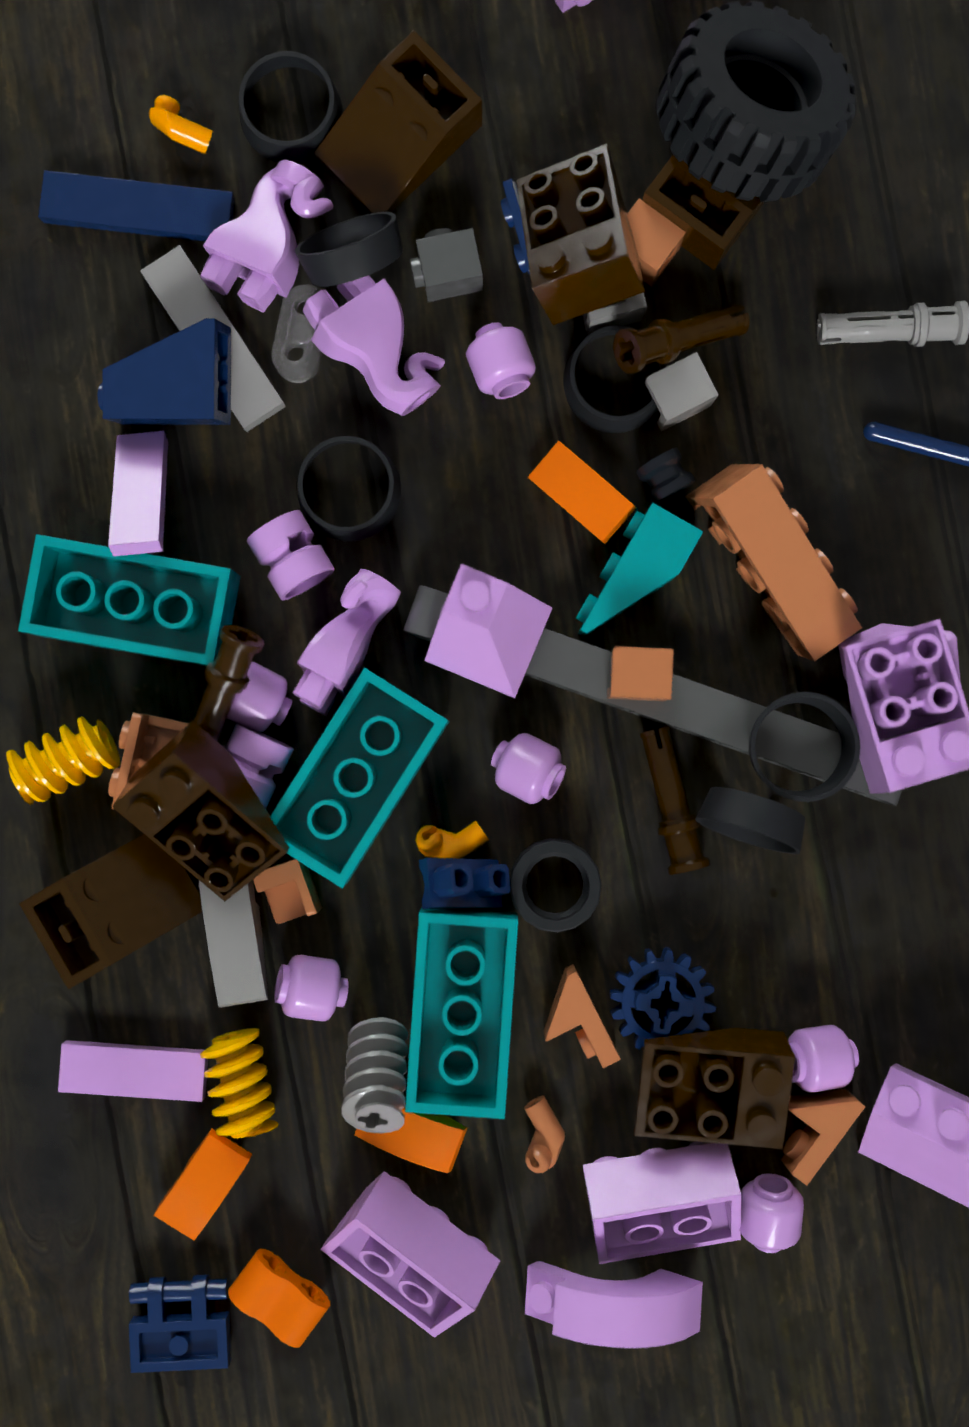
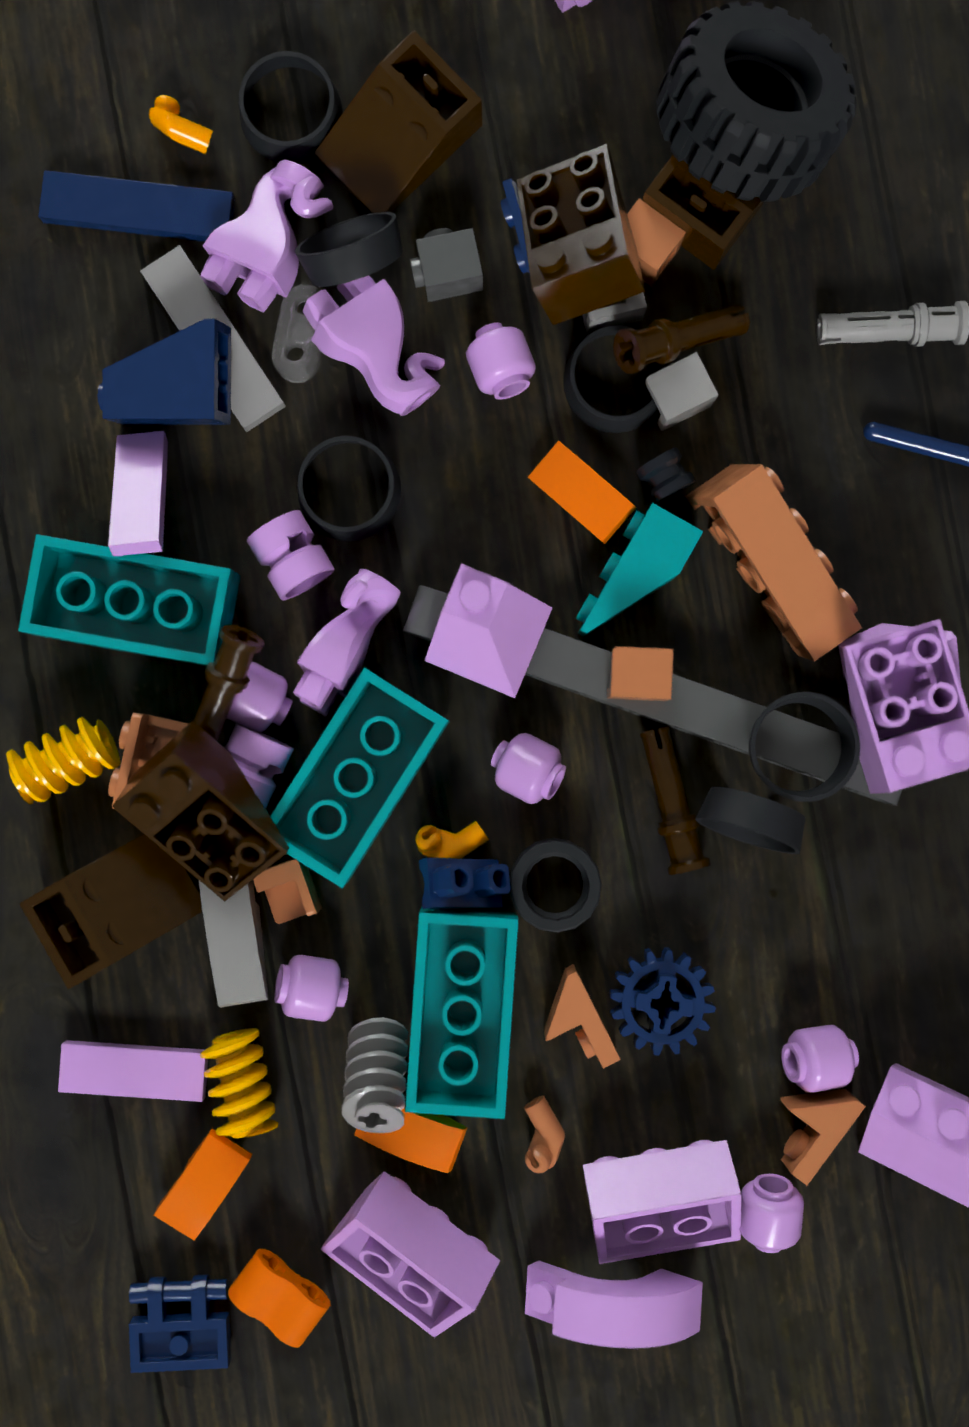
dark brown slope [634,1028,795,1149] -> none

